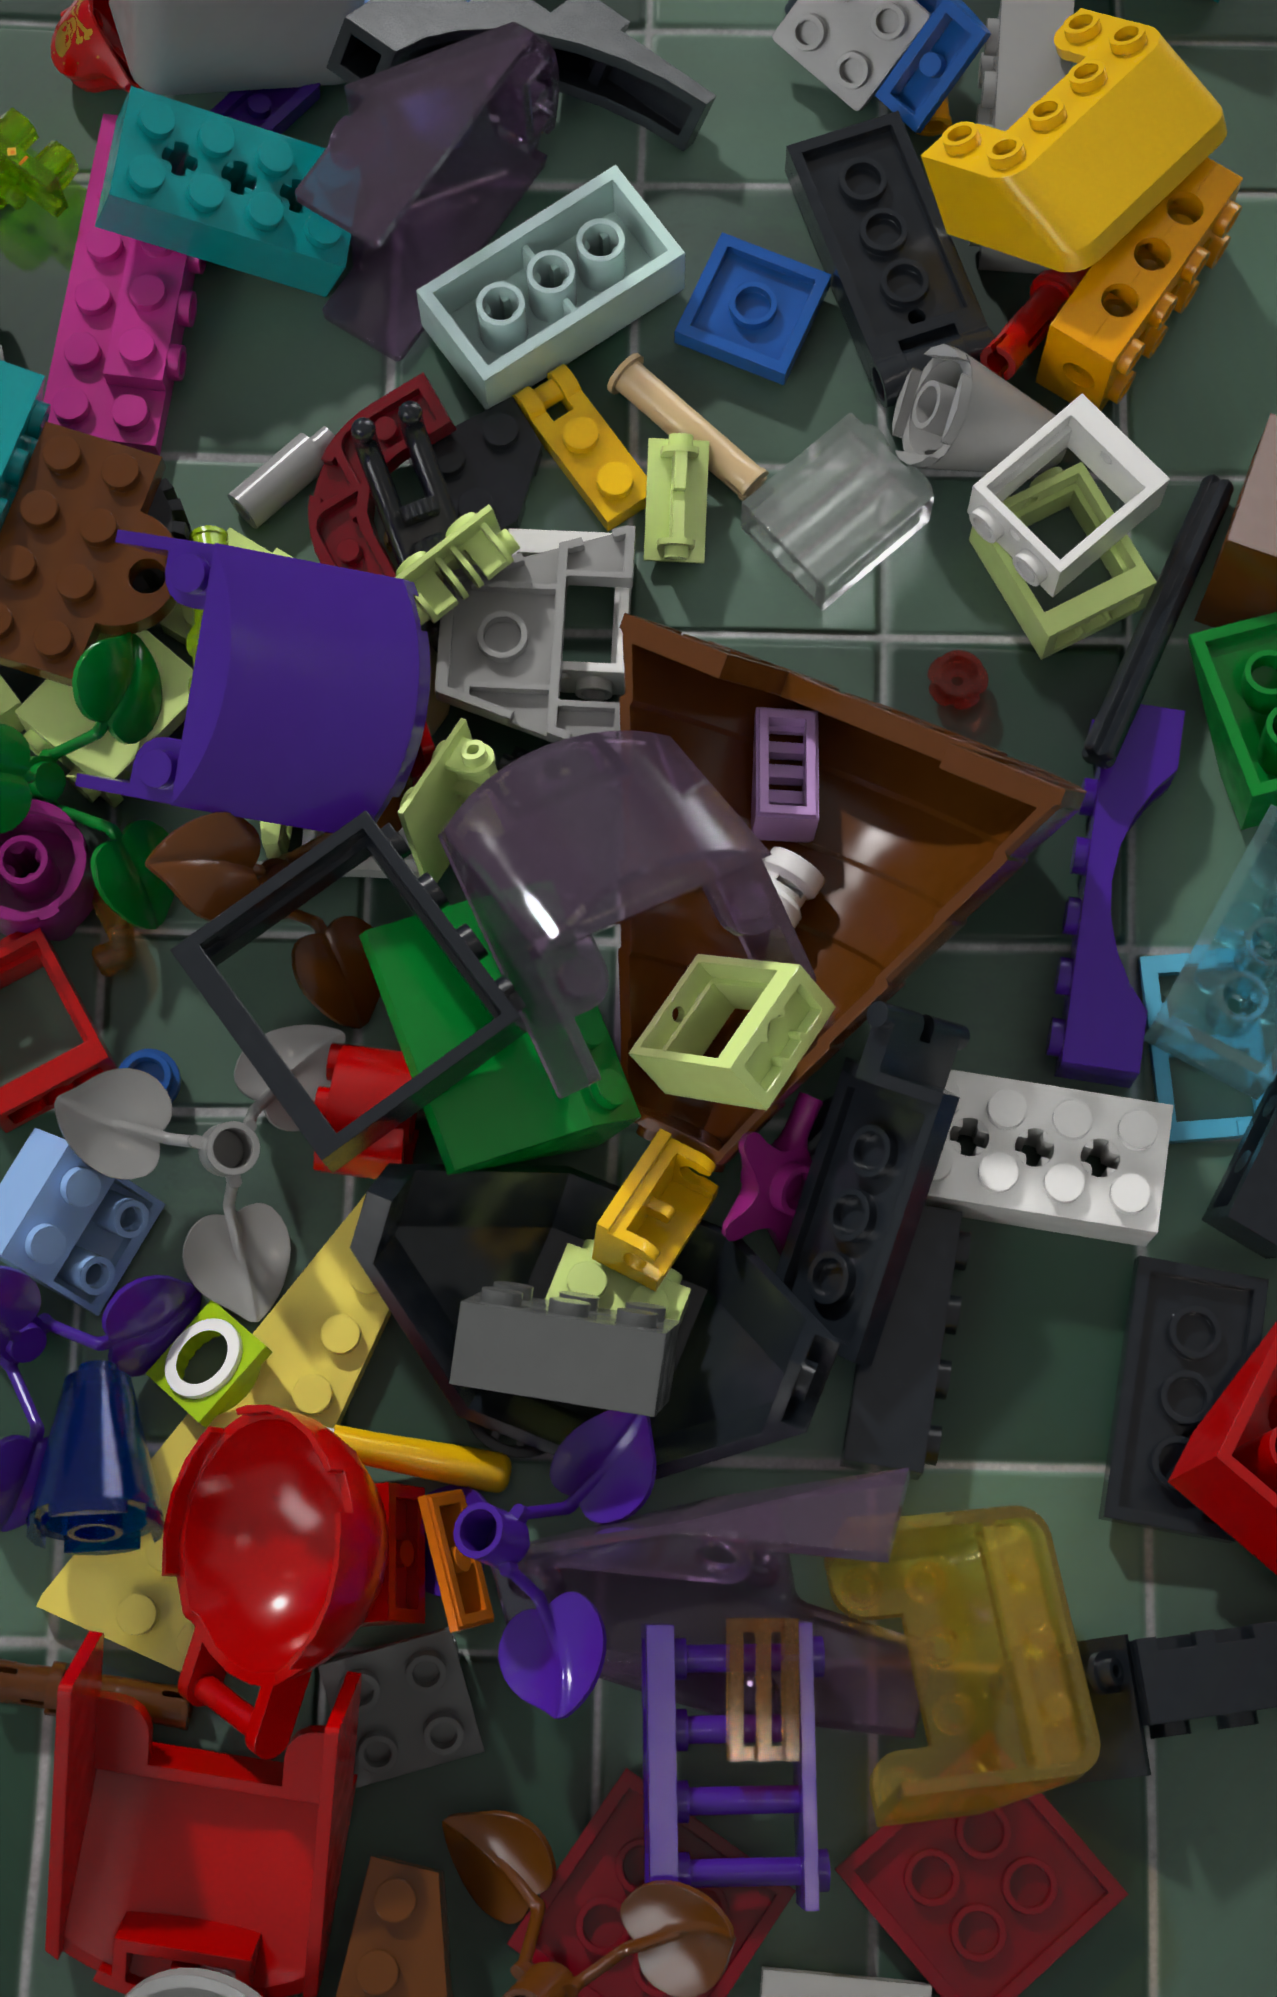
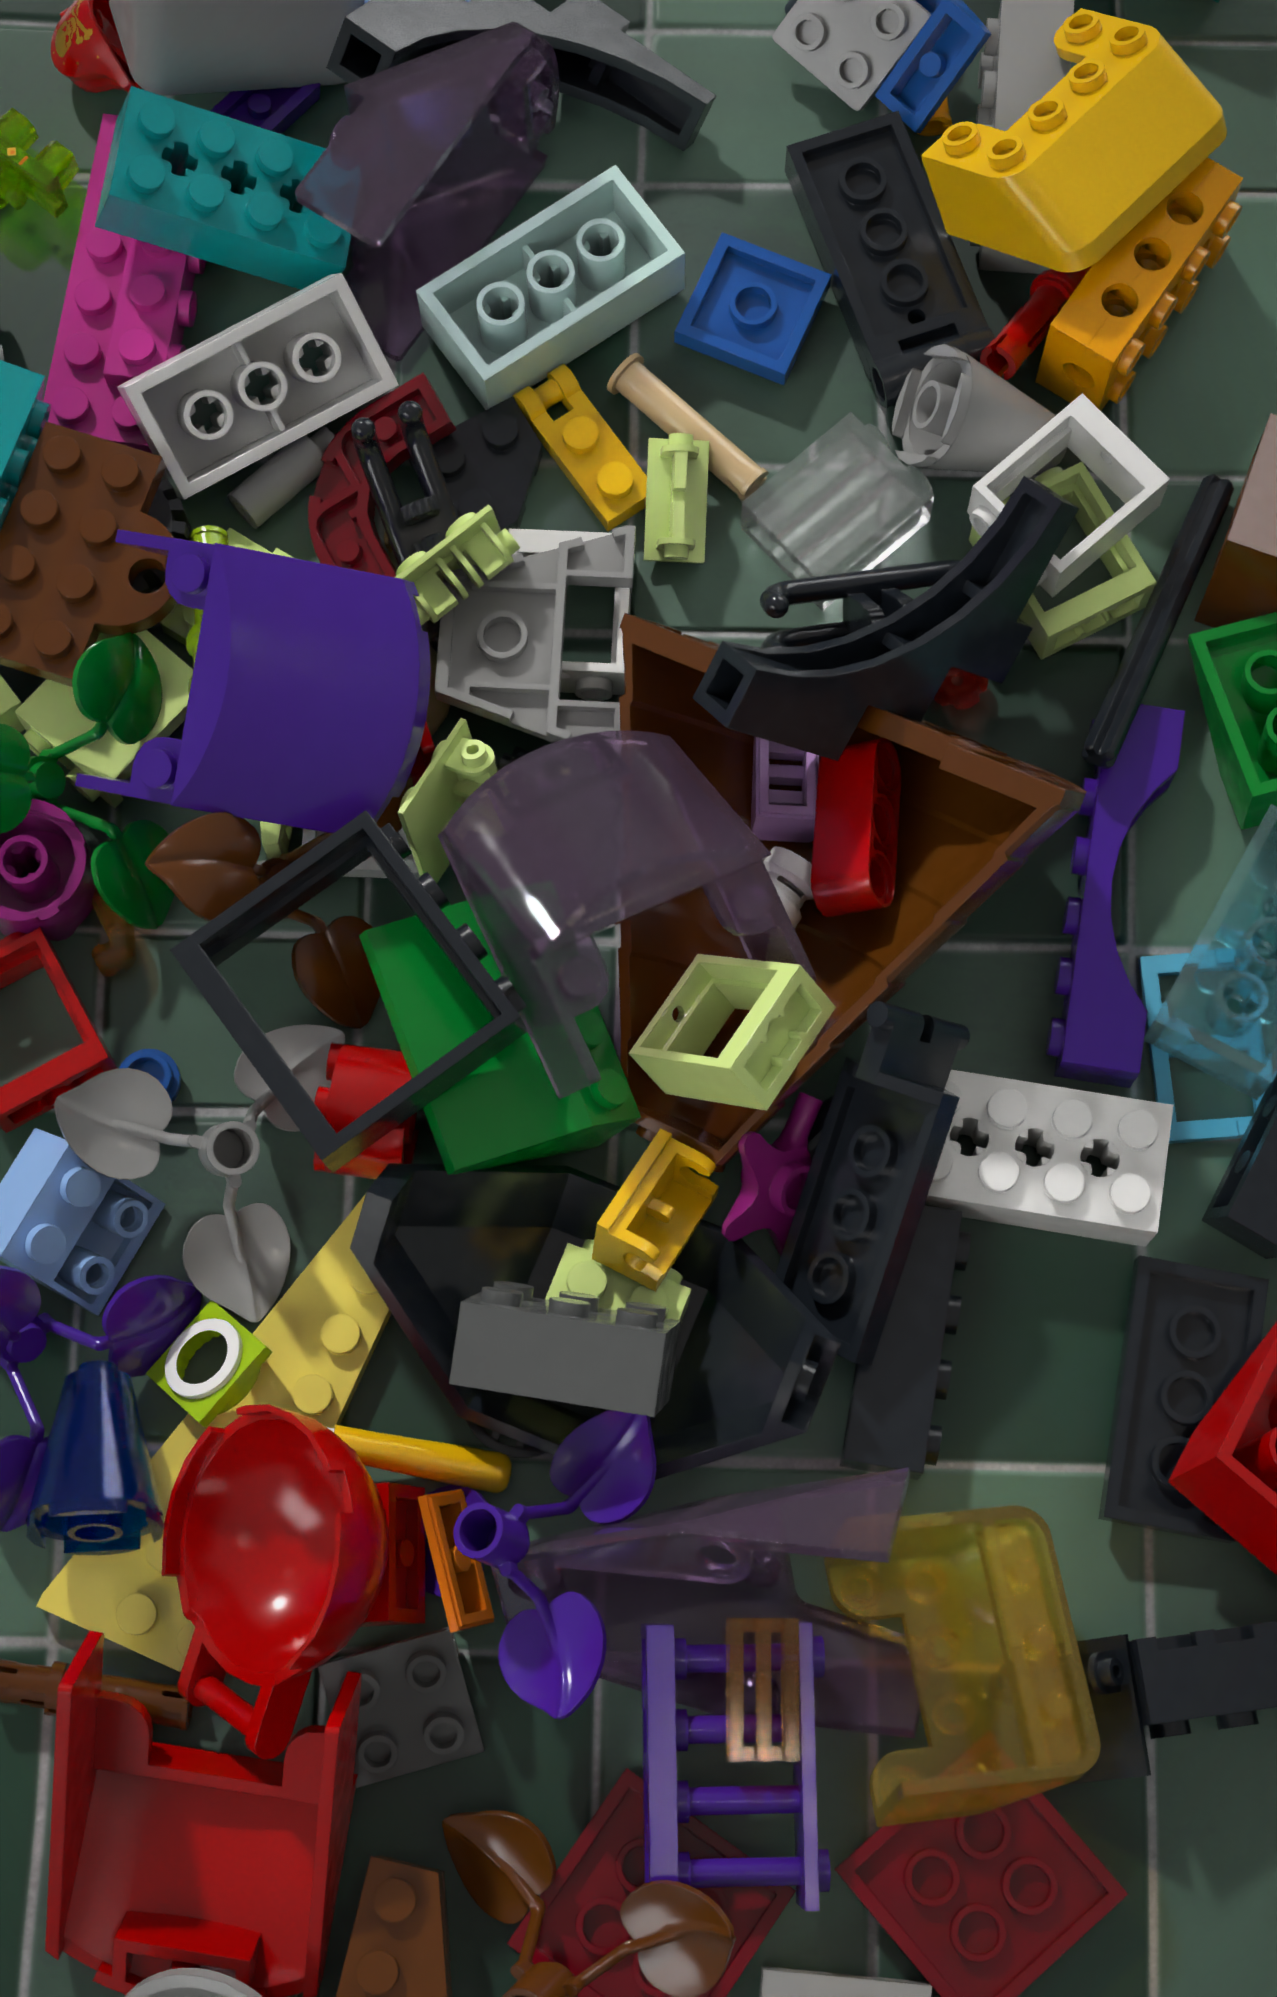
none -> white brick [117,273,399,500]
none -> black arch [693,476,1079,761]
none -> black piece [760,560,961,648]
none -> red beam [811,738,901,918]

